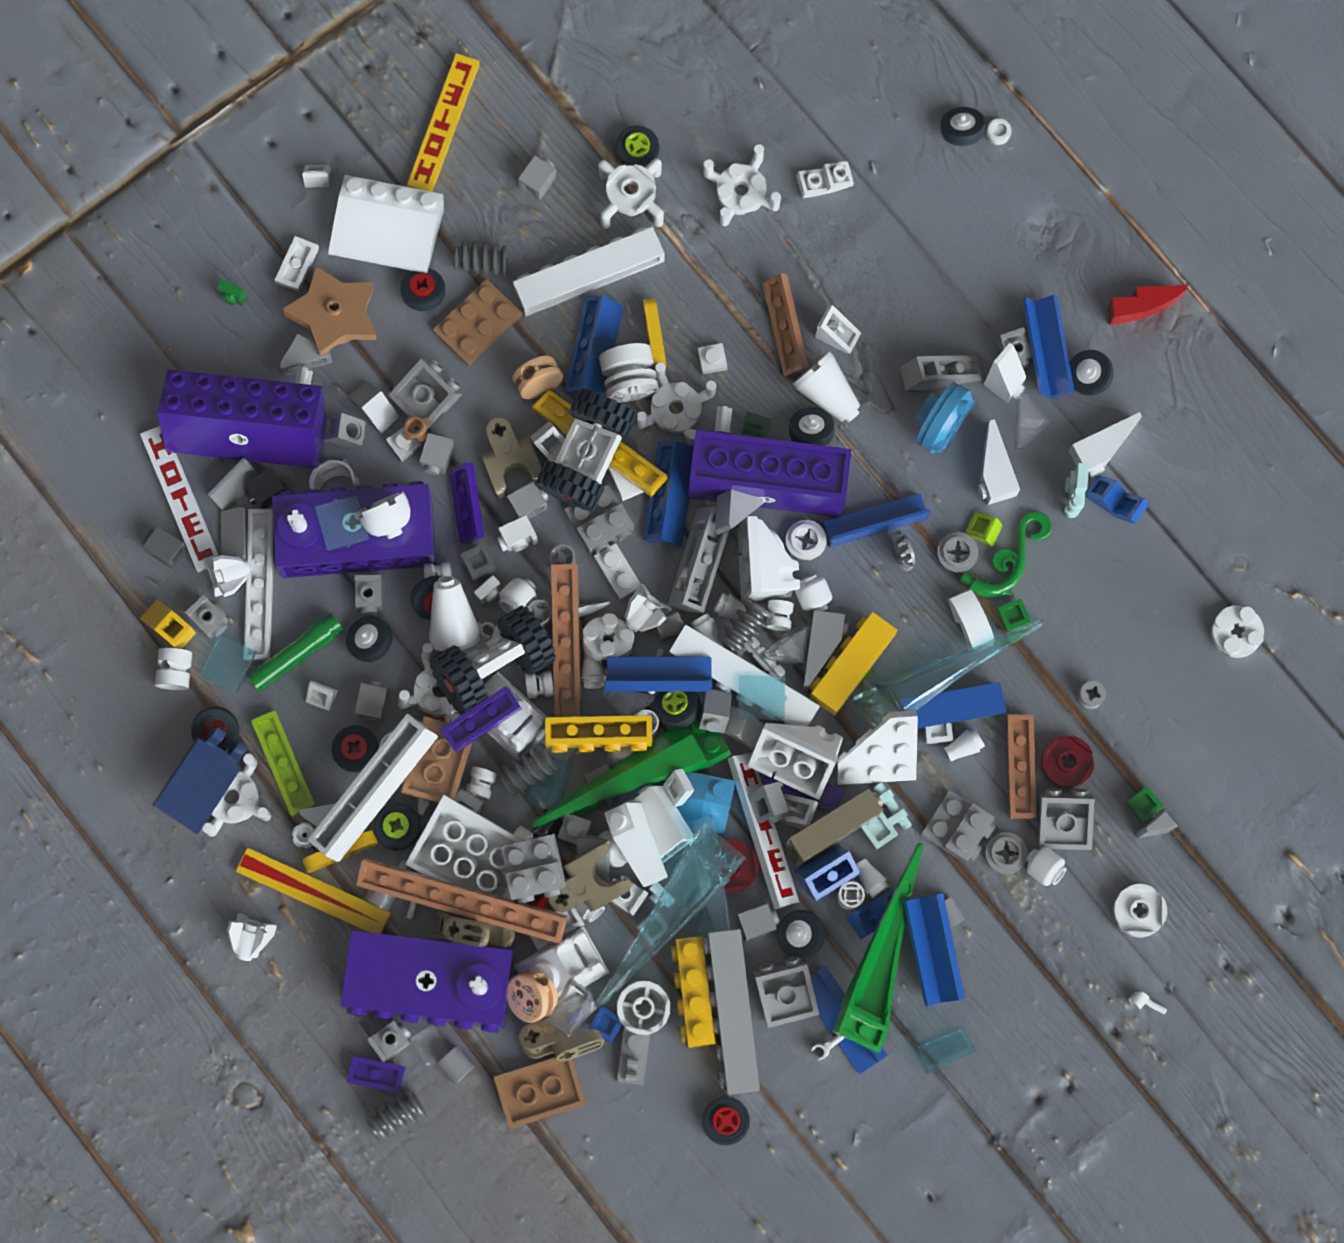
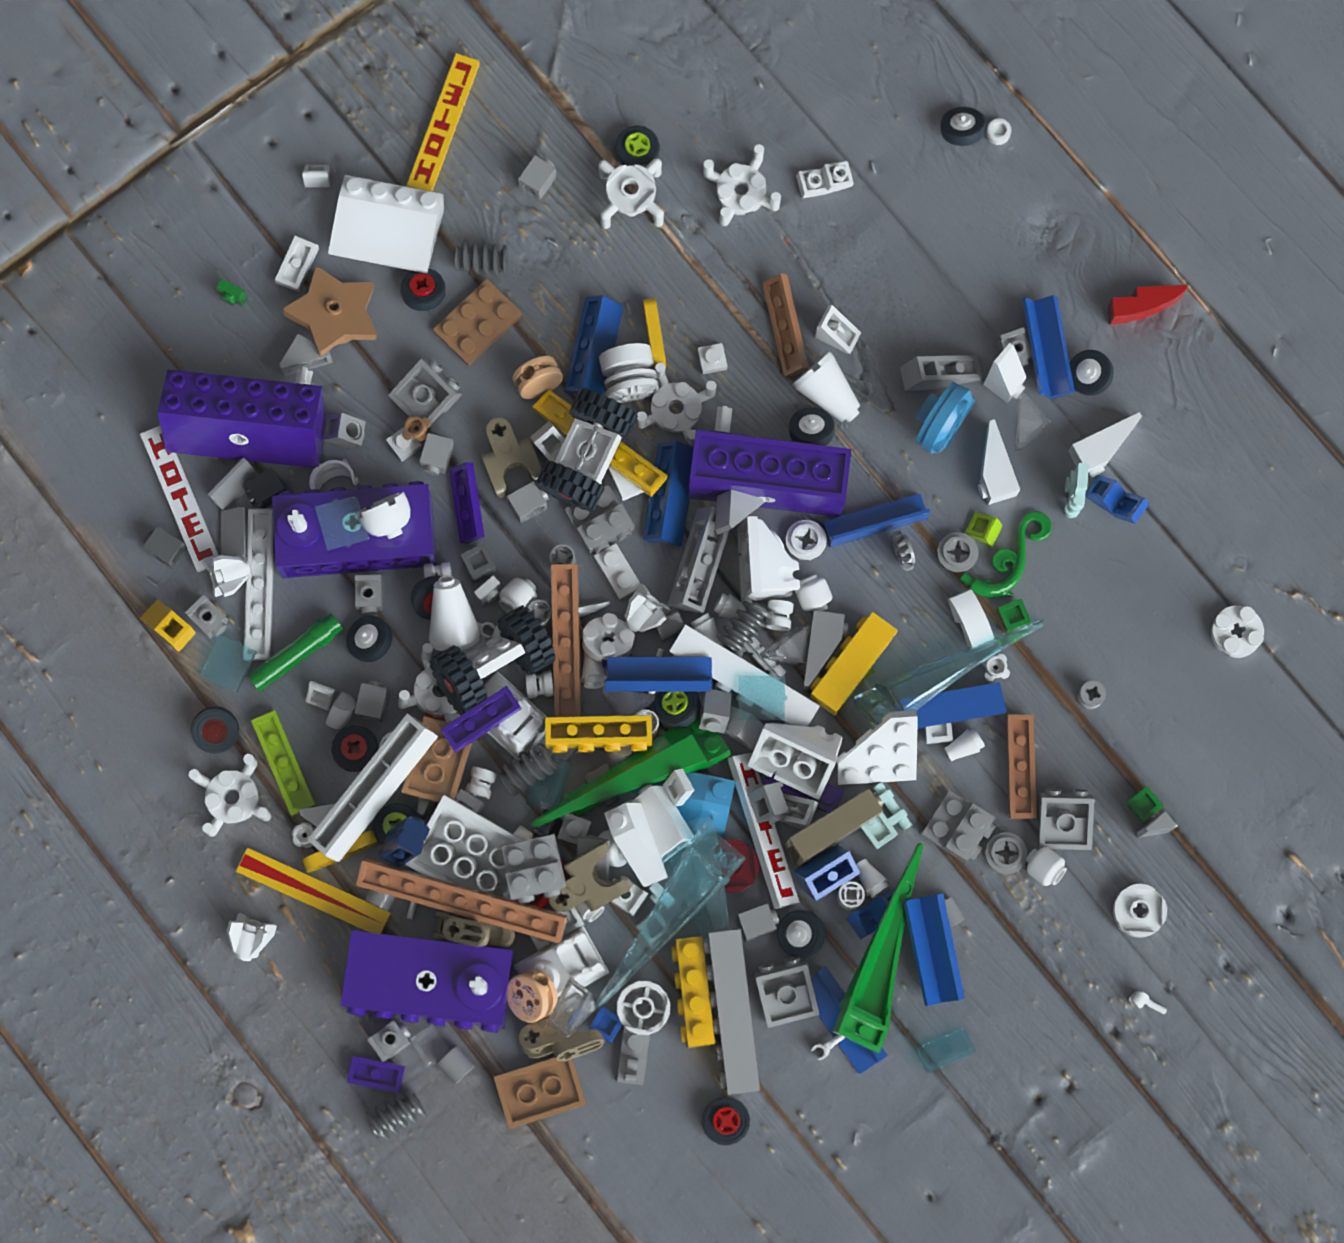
dark blue tile [152,727,248,834] -> none
white wheel [154,648,192,690] -> none
light grey slope [348,381,400,434] -> none
white brick [497,515,538,552] -> none
white brick [513,227,665,317] -> none
panel [741,412,771,438] -> none
dark red plate [1041,736,1094,789] -> none
none -> light grey brick [325,692,356,729]
none -> dark blue brick [378,816,430,867]
none -> white plate [981,654,1010,682]

